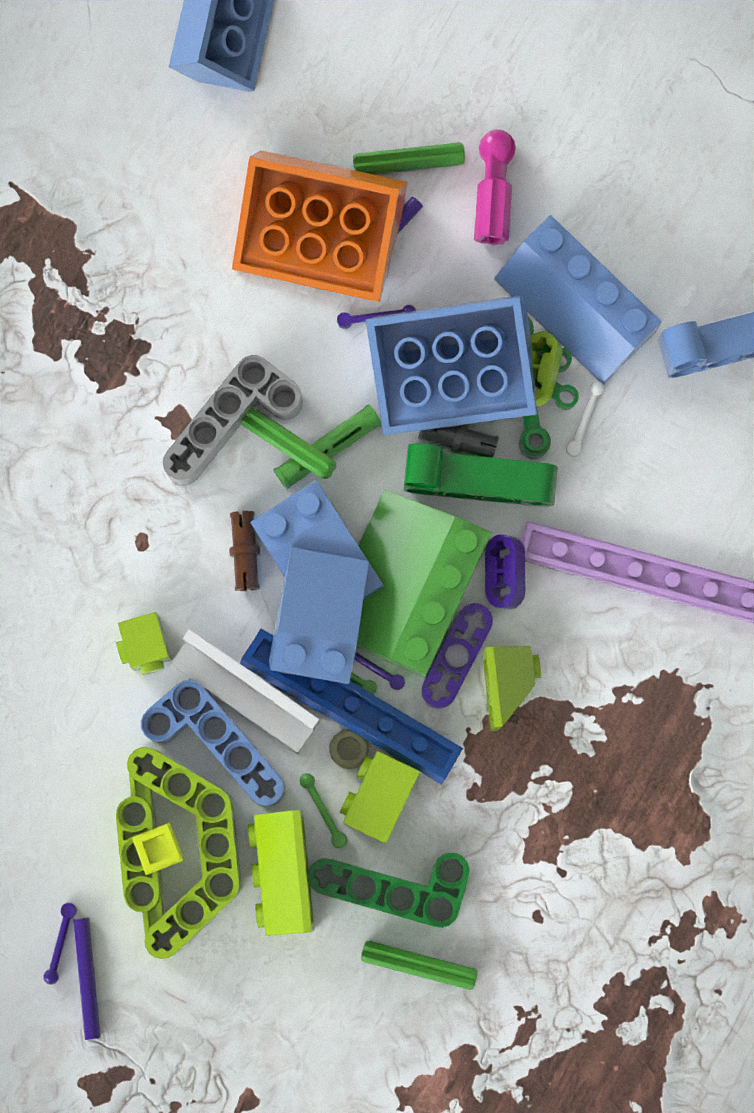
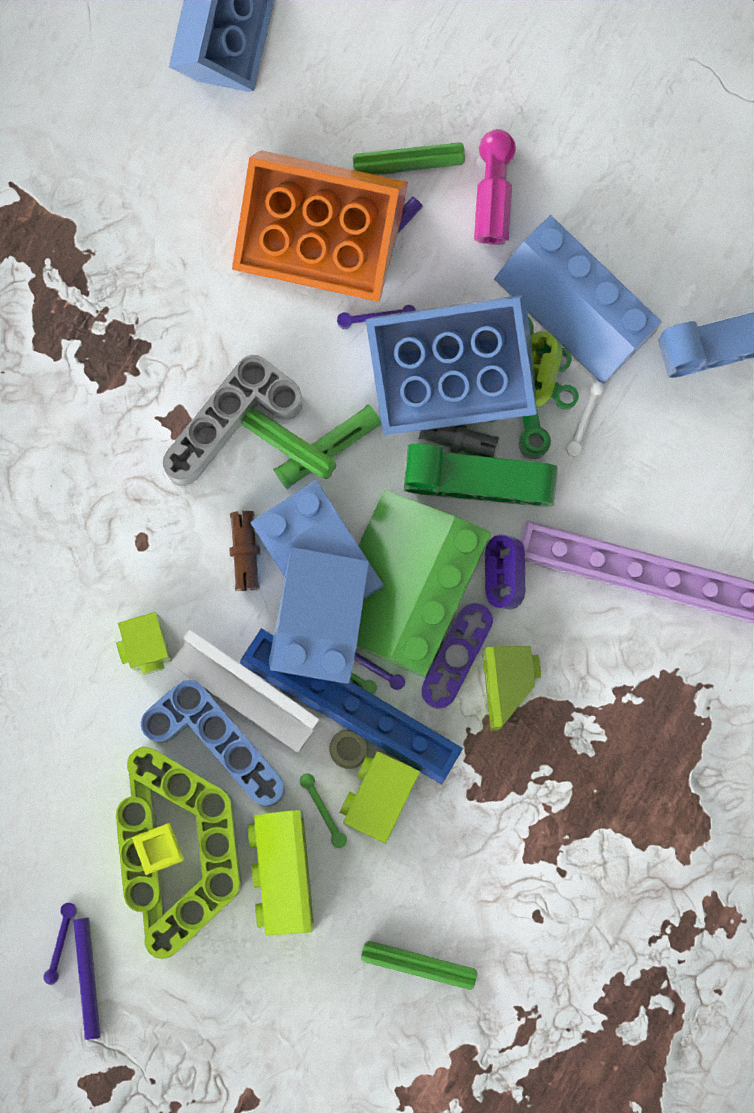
green beam [308,853,470,928] -> none

